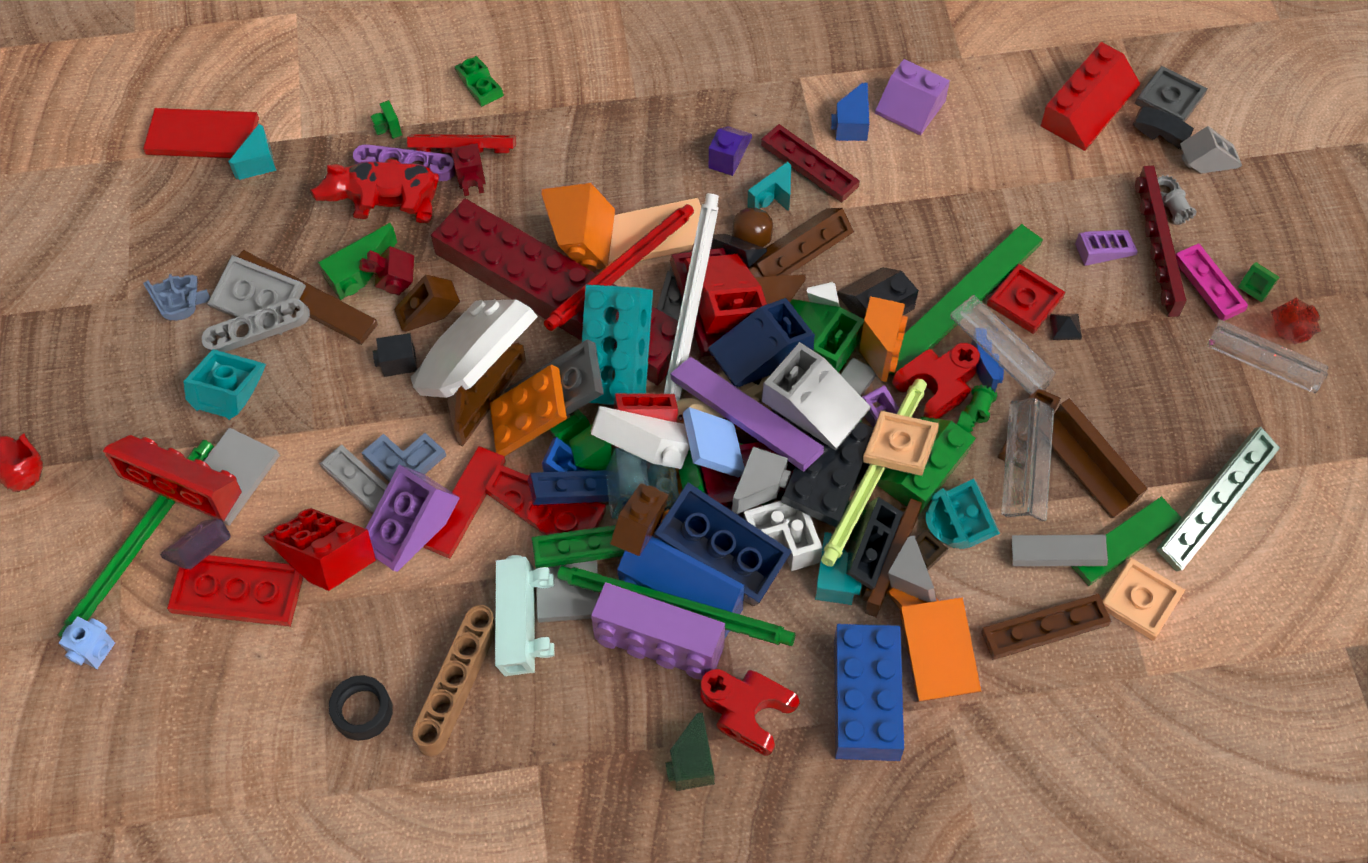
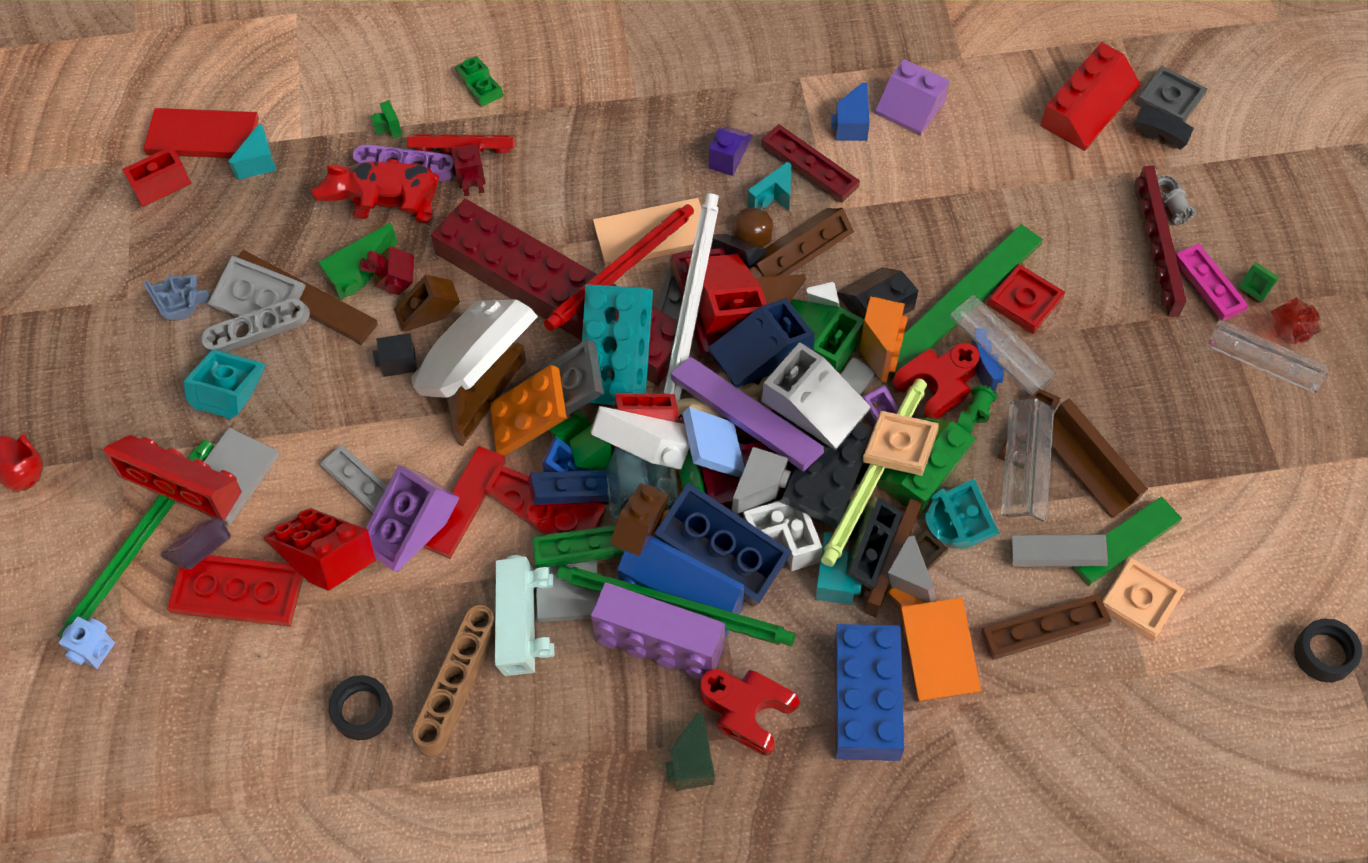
sand blue plate [361,433,446,482] -> none
orange slope [541,183,615,272] -> none
black slope [1050,314,1082,340] -> none
medium lavender slope [1075,230,1138,266] -> none
tile [1156,427,1280,571] -> none
light grey slope [1180,126,1242,174] -> none
none -> red brick [122,146,192,207]
none -> black tyre [1294,618,1363,683]

